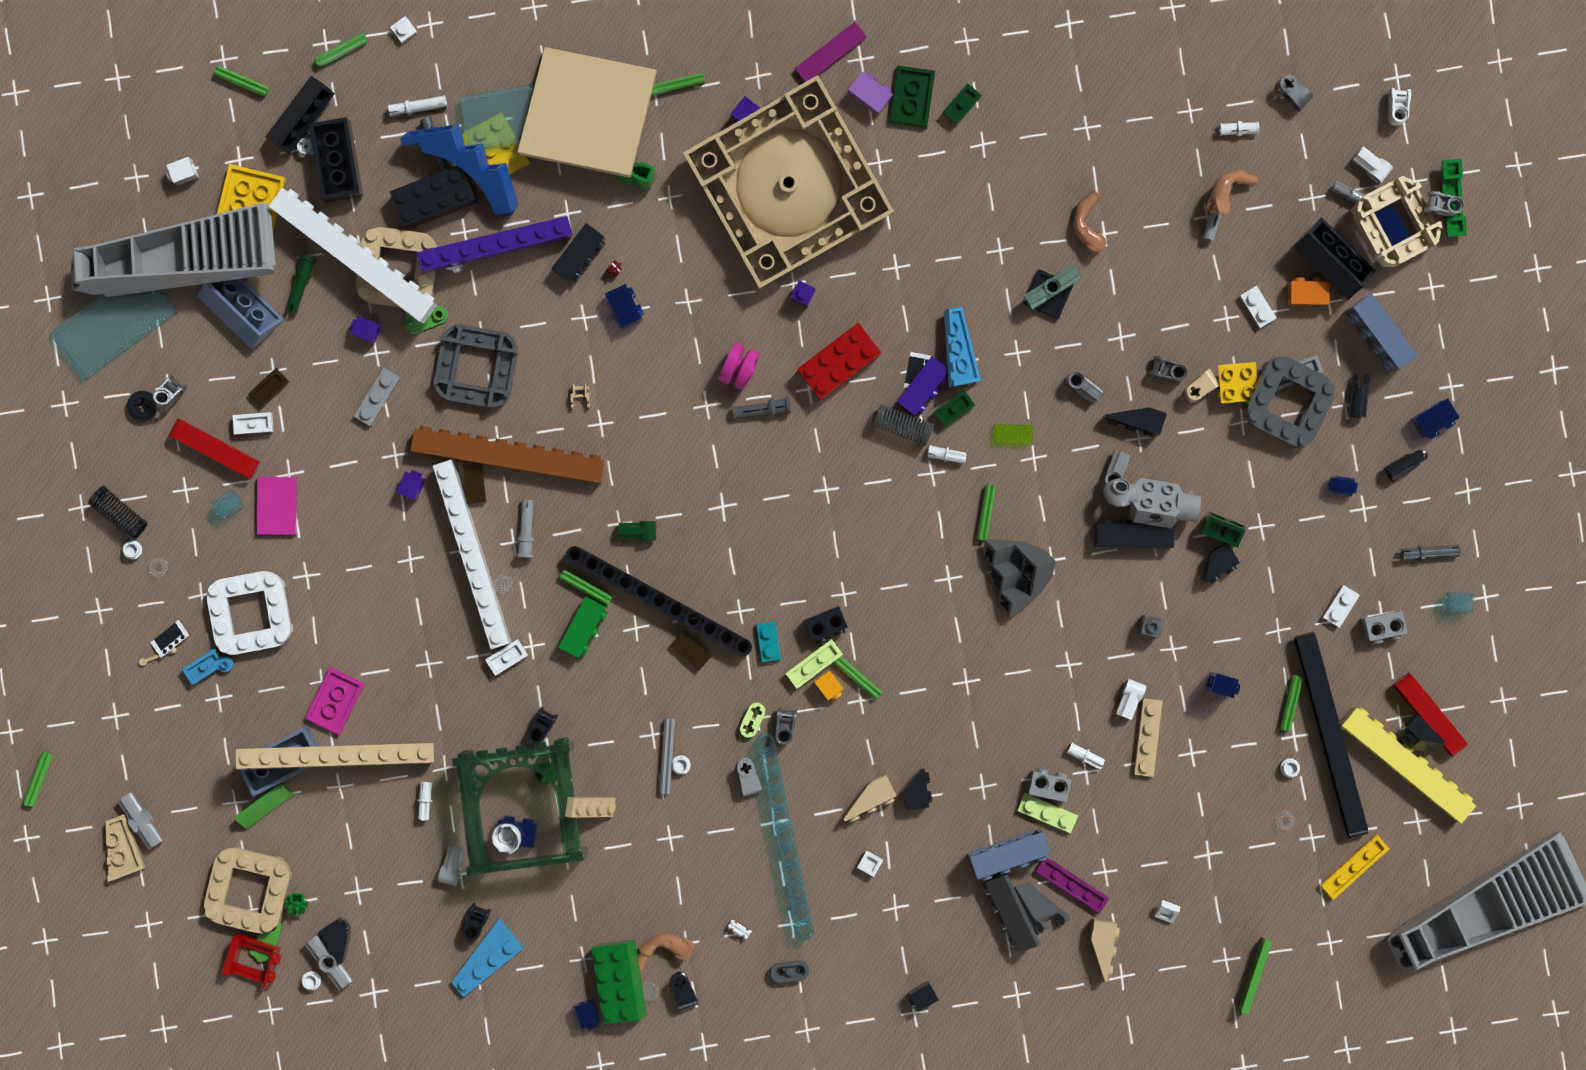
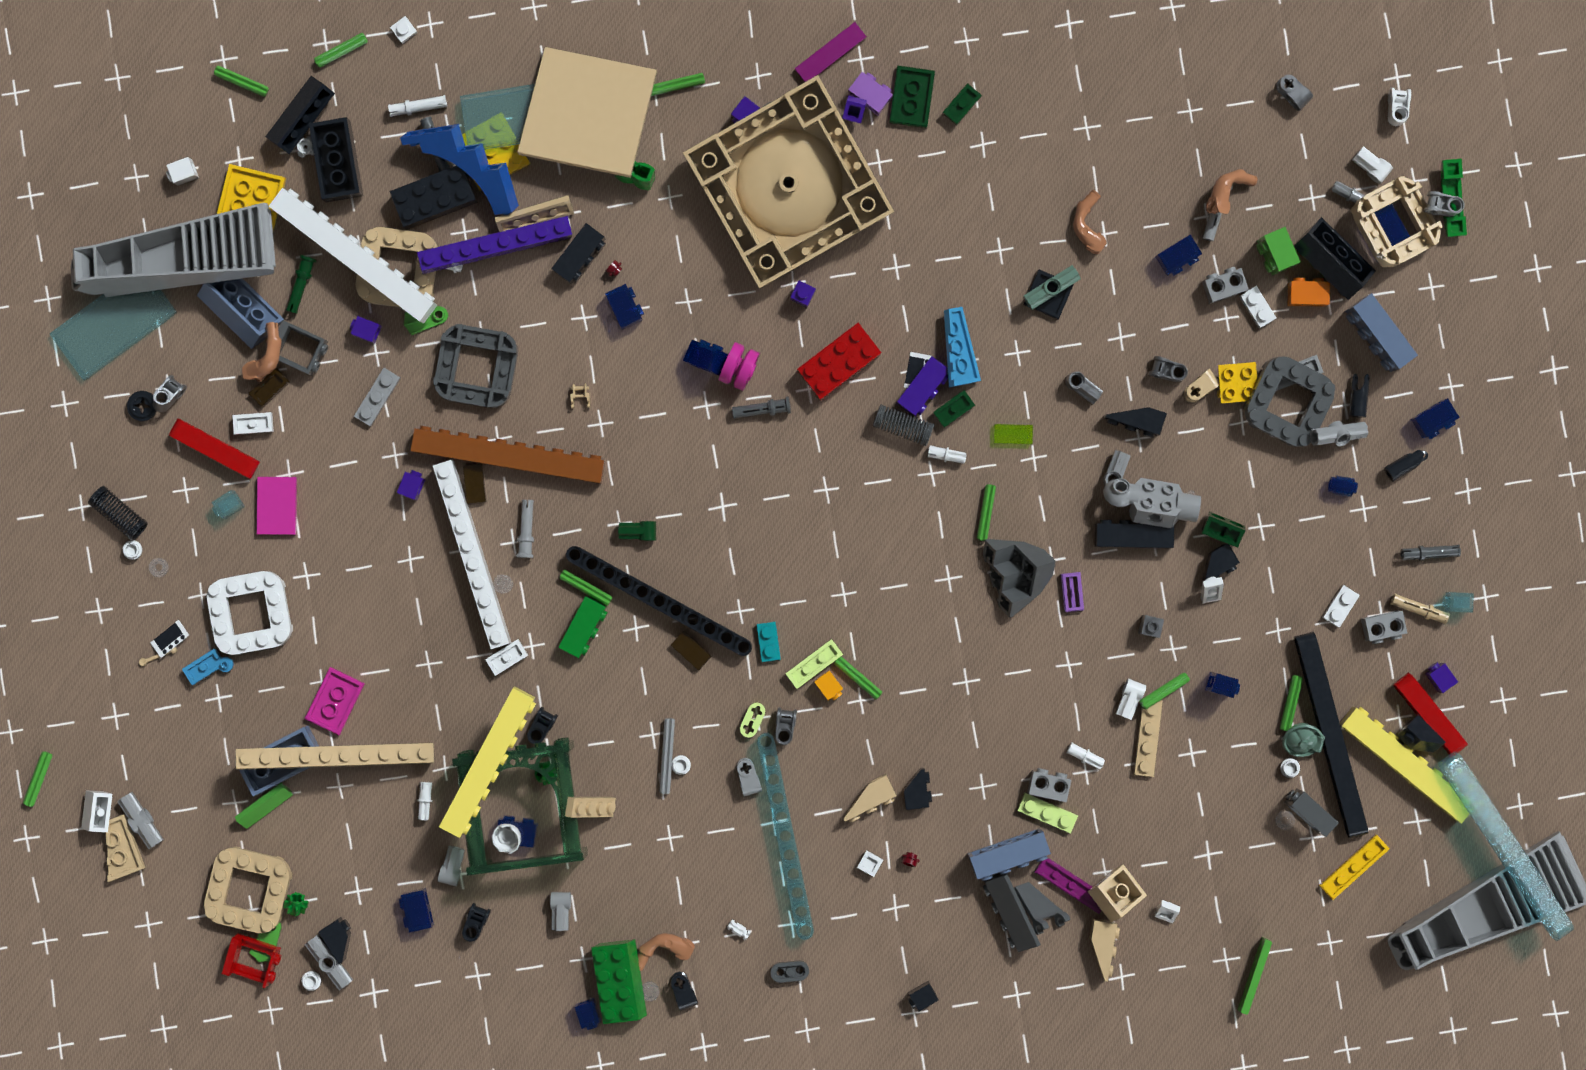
dark azure wing [452,918,524,997] -> none
black brick [804,606,848,644] -> none
white pin [1219,121,1259,136] -> none
none -> white brick [81,790,112,832]
none -> nougat piece [242,322,282,382]
none -> dark grey window [278,320,328,376]
none -> clear blue brick [399,888,434,933]
none -> light yellow brick [439,687,536,838]
none -> tan plate [495,196,574,232]
none -> light grey piece [550,892,571,931]
none -> clear blue brick [683,339,728,376]
none -> dark purple brick [842,95,867,123]
none -> dark red plate [901,852,920,867]
none -> medium lavender tile [1061,572,1084,612]
none -> tan brick [1088,864,1147,922]
none -> bright green axle [1139,673,1190,709]
none -> clear blue brick [1155,234,1202,276]
none -> white plate [1201,577,1224,604]
none -> light grey brick [1202,267,1249,304]
none -> bright green brick [1256,227,1300,275]
none -> sand green piece [1282,723,1325,757]
none -> dark grey window [1284,788,1339,837]
none -> light grey piece [1310,421,1368,446]
none -> tan pin [1390,593,1450,624]
none -> dark purple brick [1425,662,1458,693]
none -> clear light blue beam [1438,751,1574,941]

